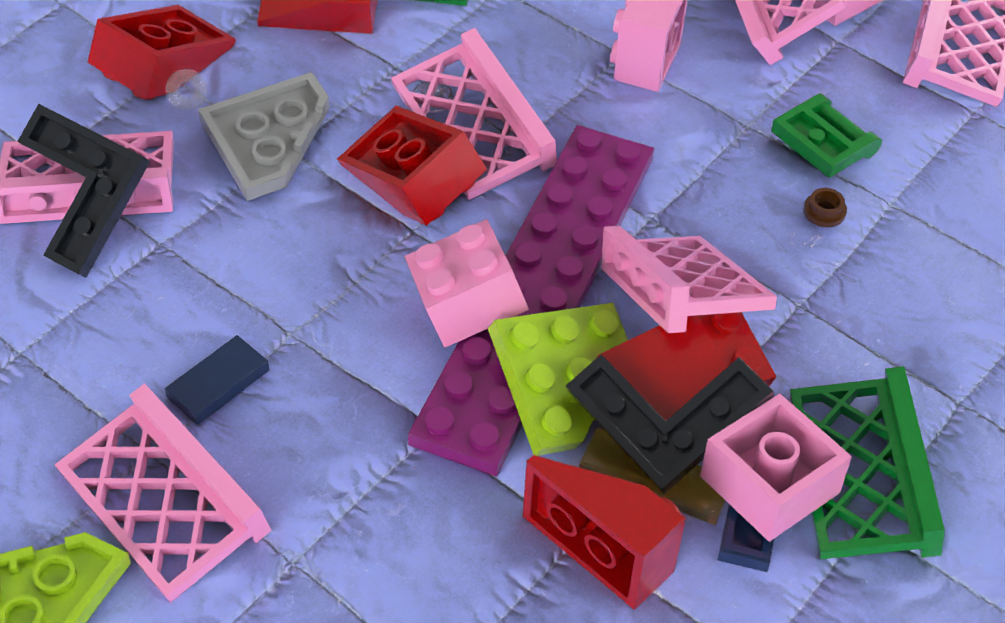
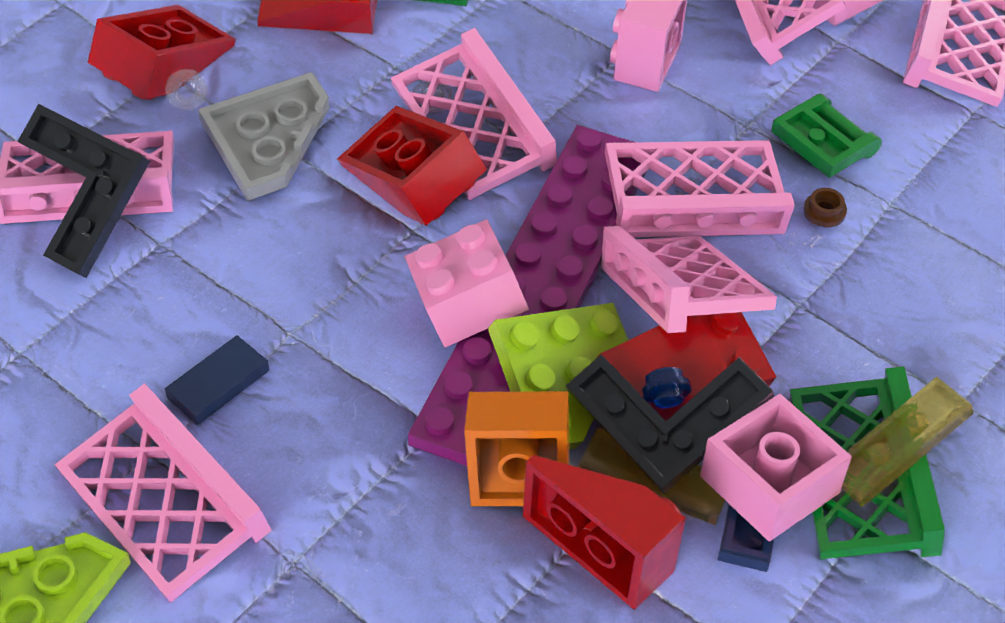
none -> orange slope [464,391,570,506]
none -> bright pink fence [604,140,795,238]
none -> clear blue plate [642,367,692,409]
none -> clear yellow tile [841,376,974,507]

